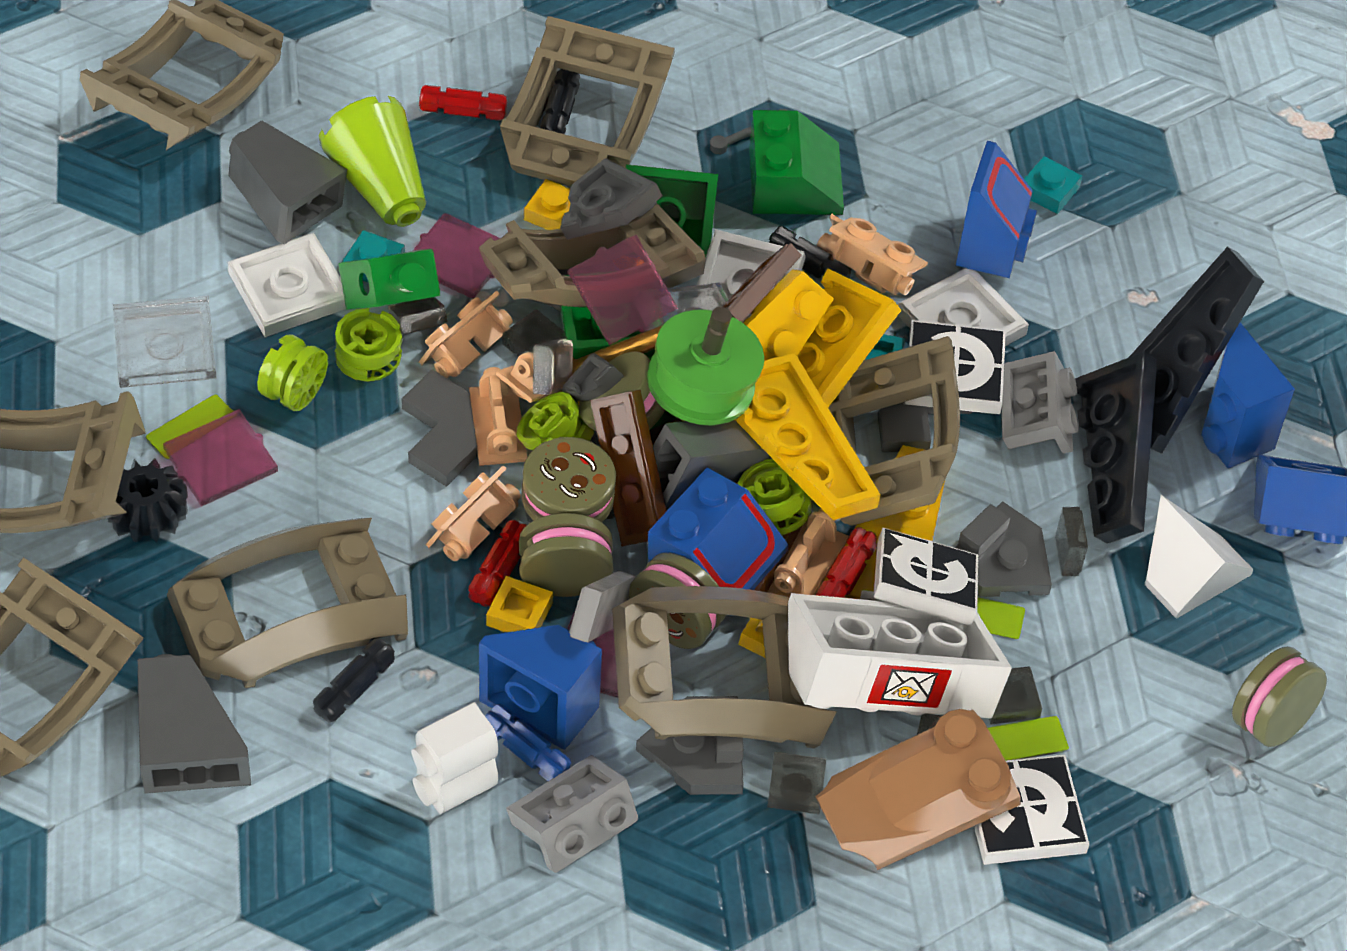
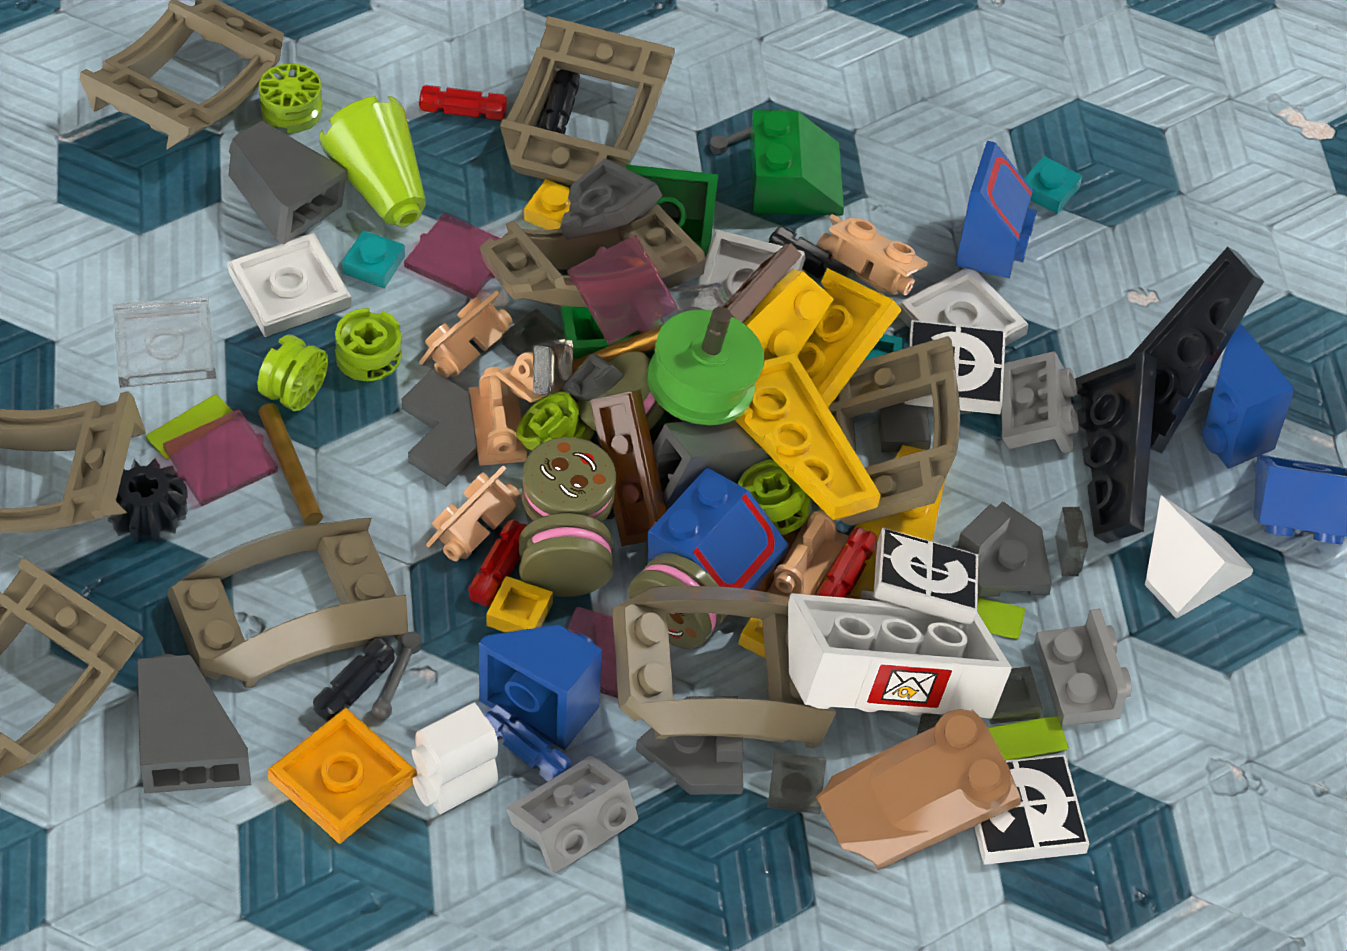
green torso [338,249,440,310] -> none
clear smoke tile [388,297,448,334] -> none
light grey tile [569,571,636,643] -> none
olive head [1232,646,1327,747] -> none
none -> pearl gold bar [258,403,323,525]
none -> lime wheel [259,63,323,133]
none -> light orange tile [267,707,417,844]
none -> dark grey hinge [372,632,422,720]
none -> light grey bracket [1034,608,1132,727]

